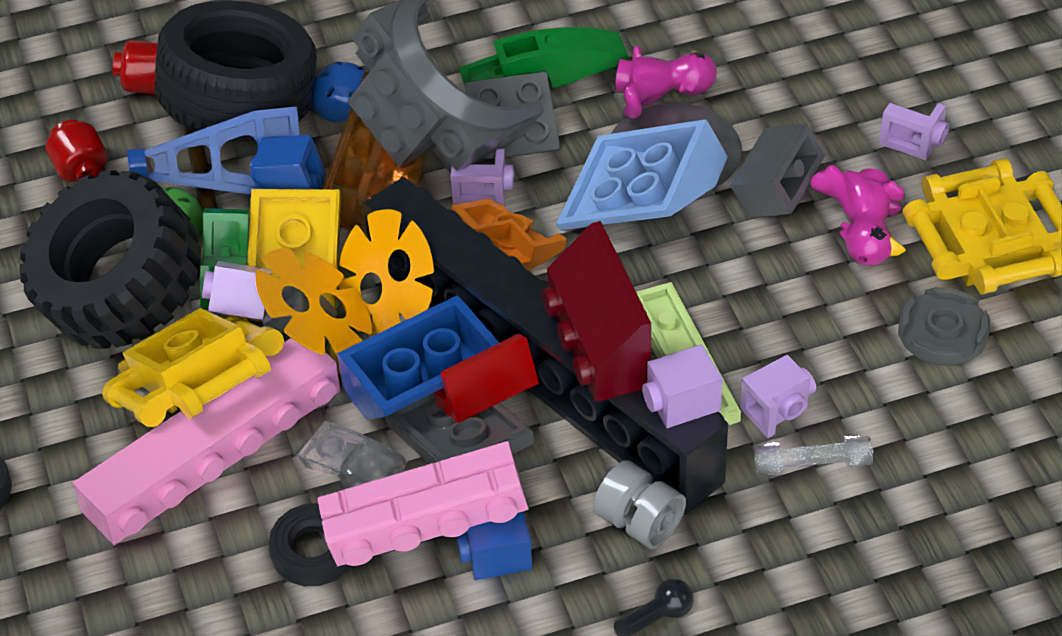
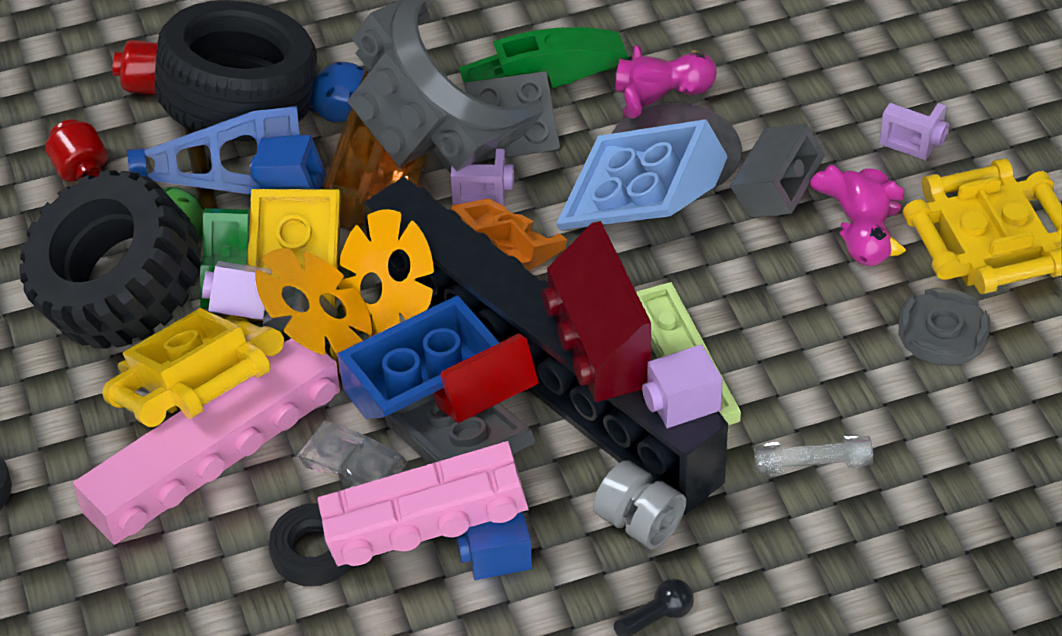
lavender brick [740,354,816,438] -> none

